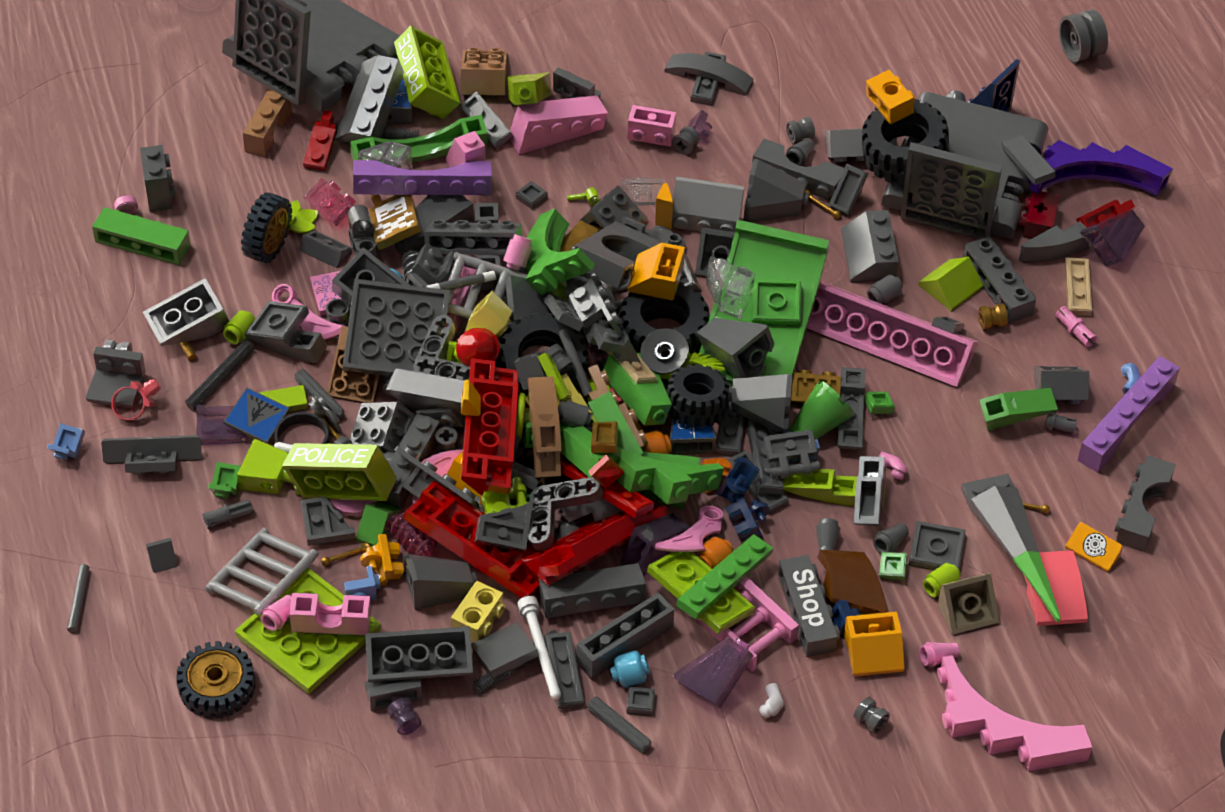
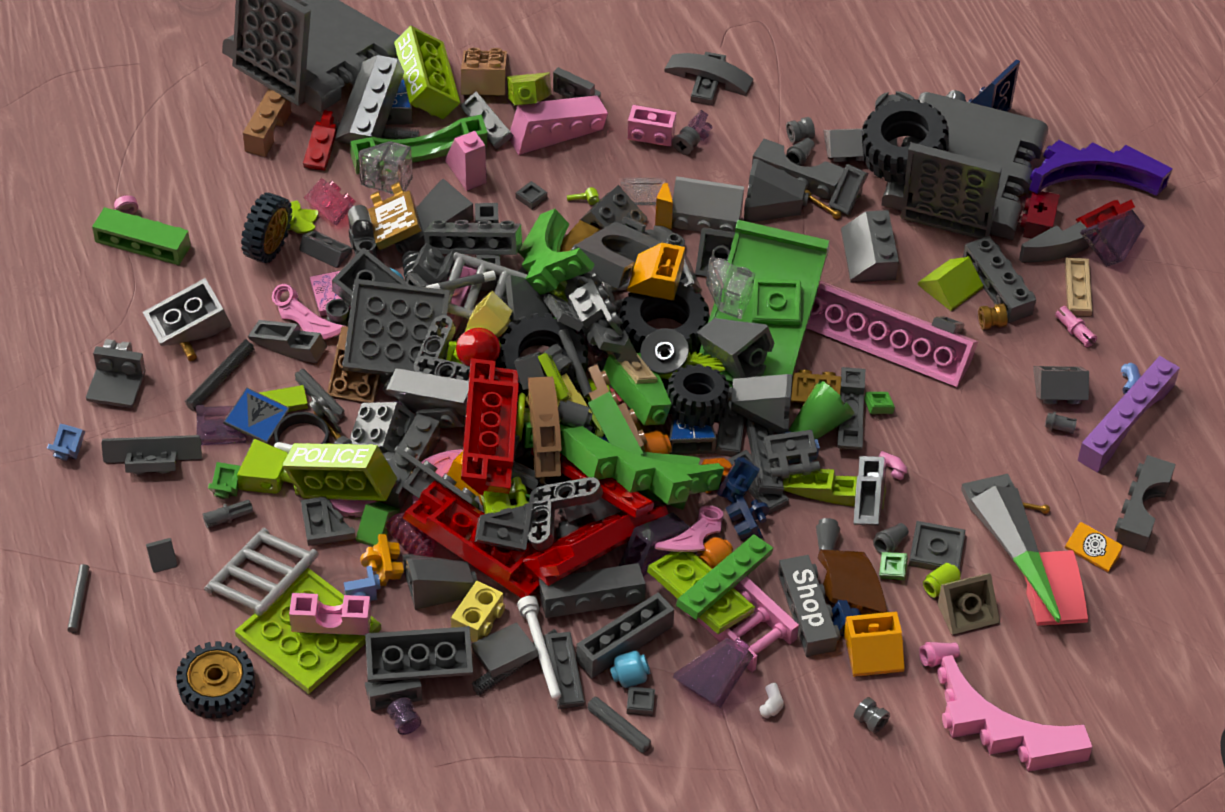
coral piece [111,379,161,420] -> none
dark grey brick [140,145,176,212] -> none
lime brick [223,310,255,344] -> none
dark grey tile [245,301,309,345] -> none
bright pink cone [260,595,292,631] -> none
pearl gold hinge [321,542,370,566] -> none
medium lavender arch [353,160,492,195] -> none
dark grey bush [435,427,458,454] -> none
yellow slope [461,380,481,416] -> none
bright pink brick [503,234,533,271] -> none
red tile [588,455,624,489] -> none
pearl gold tile [591,421,618,453] -> none
light orange brick [866,70,915,124] -> none
dark grey brick [867,275,903,305] -> none
bright green slope [979,388,1058,431] -> none
dark grey tile [1002,135,1056,185] -> none
dark grey wheel [1059,9,1108,62] -> none

